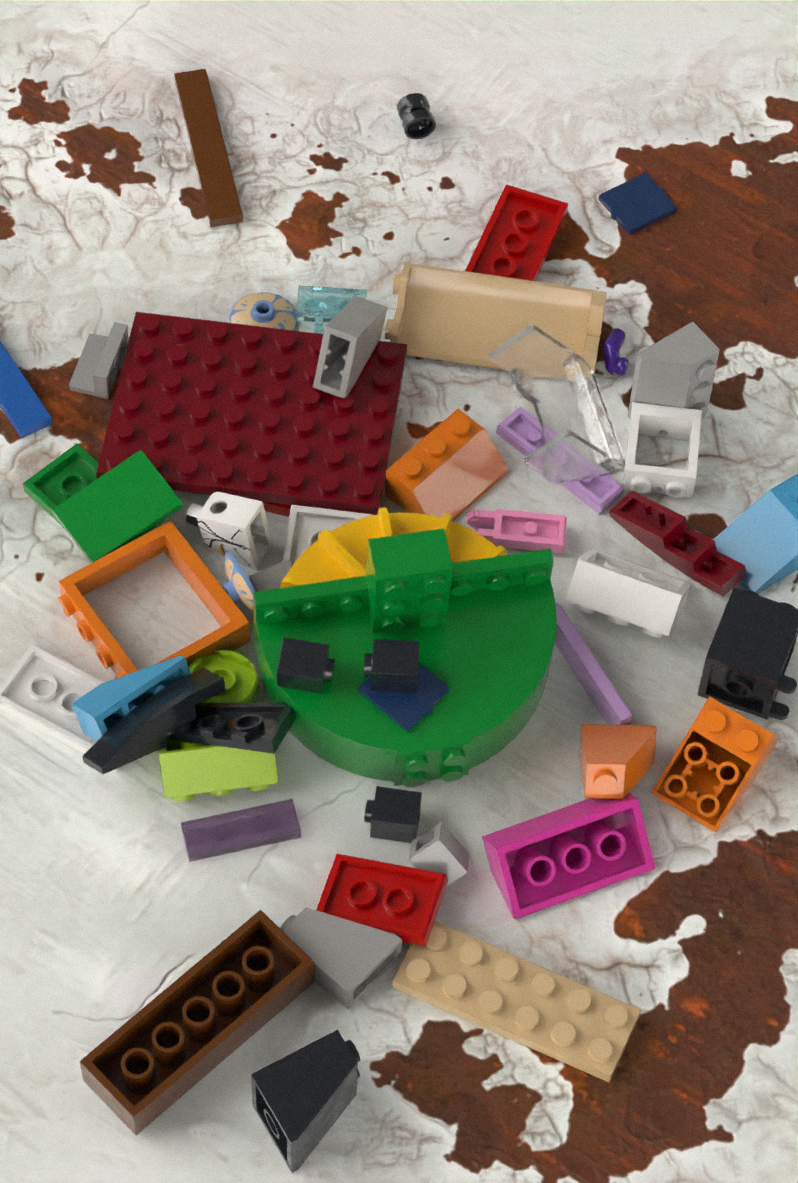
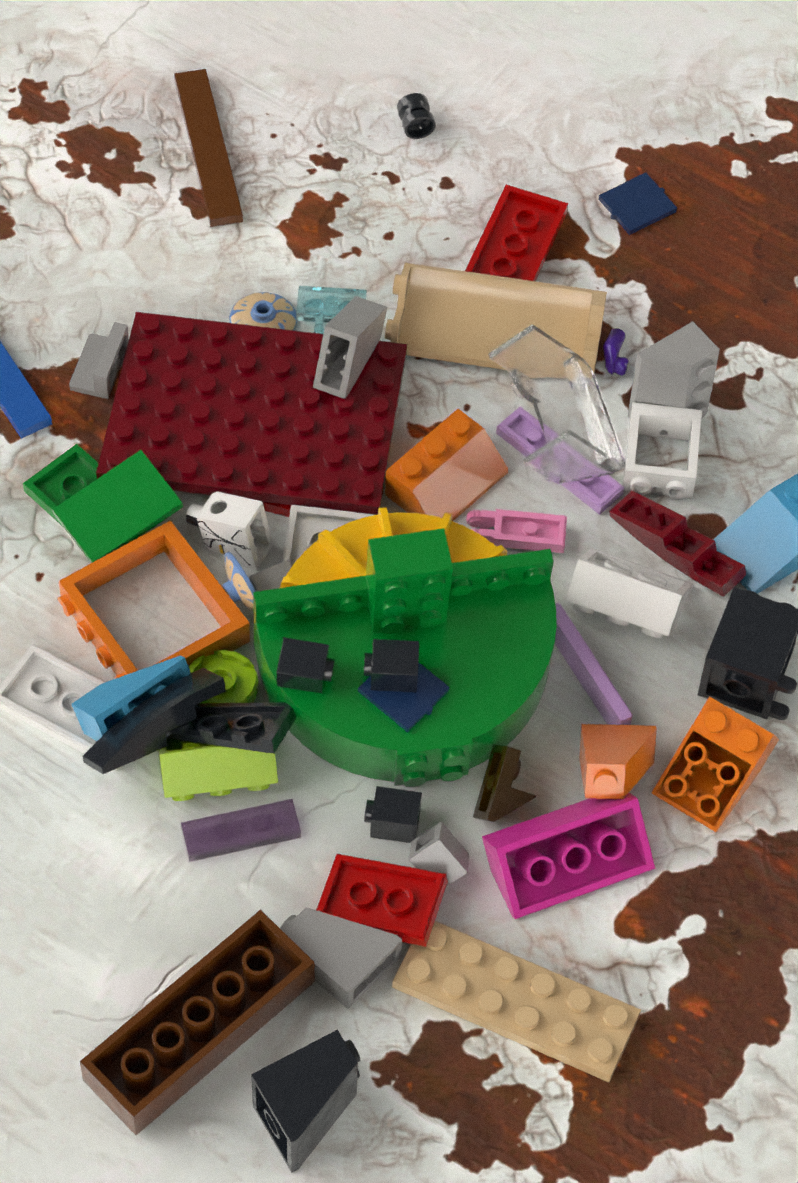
none -> dark brown slope [473,744,537,822]

